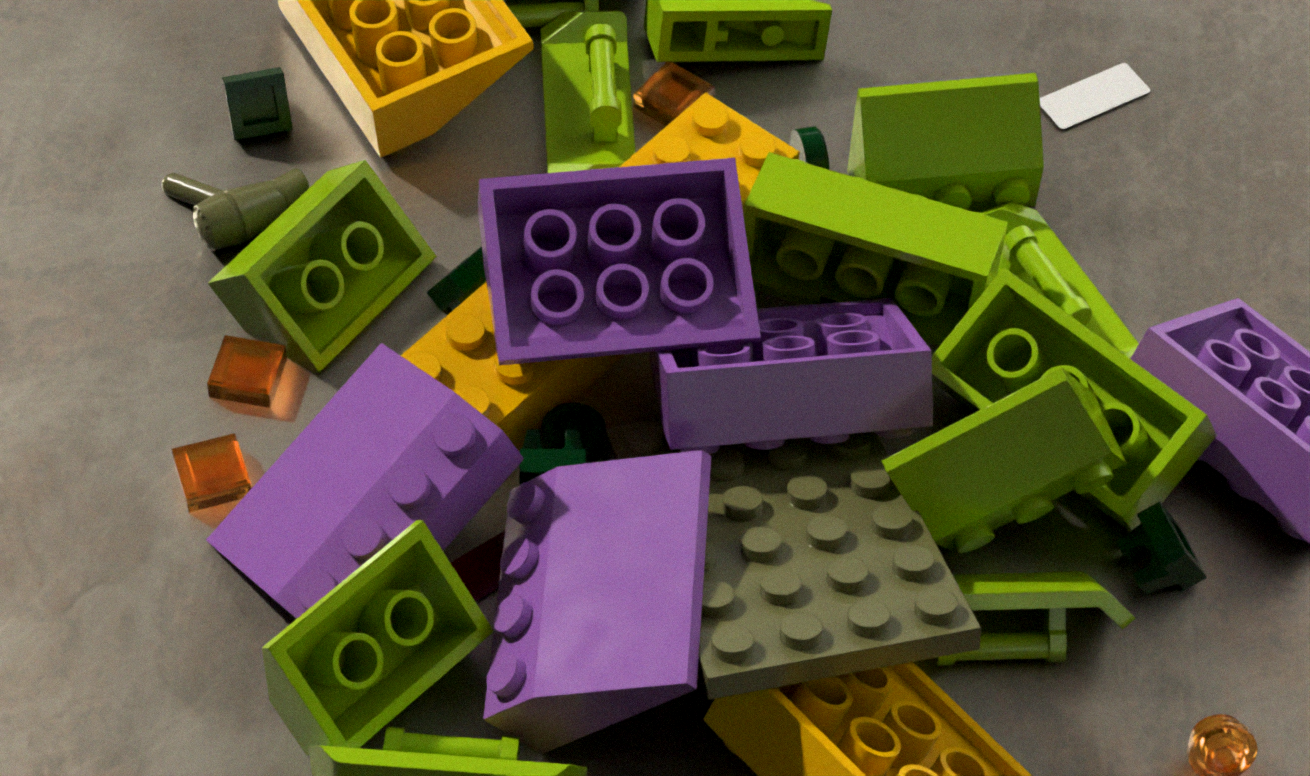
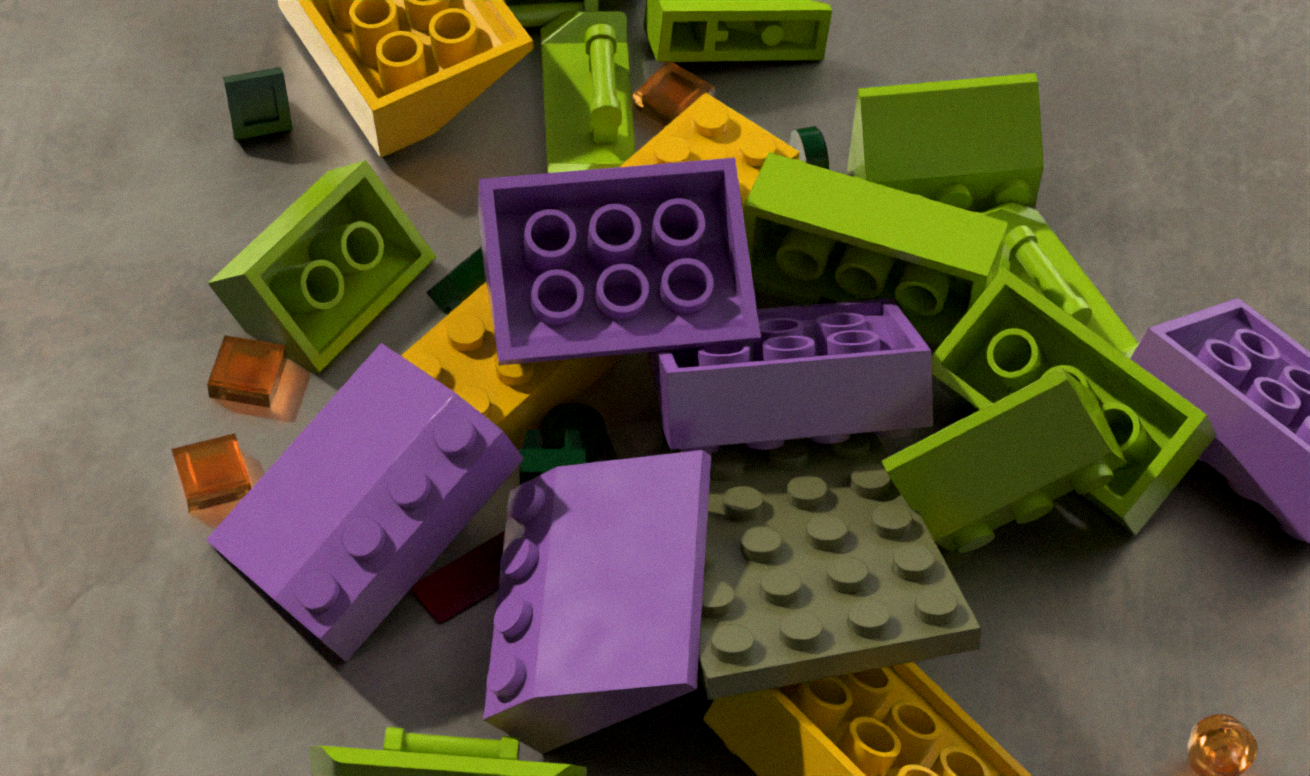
olive piece [162,168,309,251] -> none
lime slope [262,520,494,756] -> none
lime piece [934,571,1136,666] -> none
white sticker [1040,63,1150,129] -> none
dark green tile [1117,501,1207,594] -> none

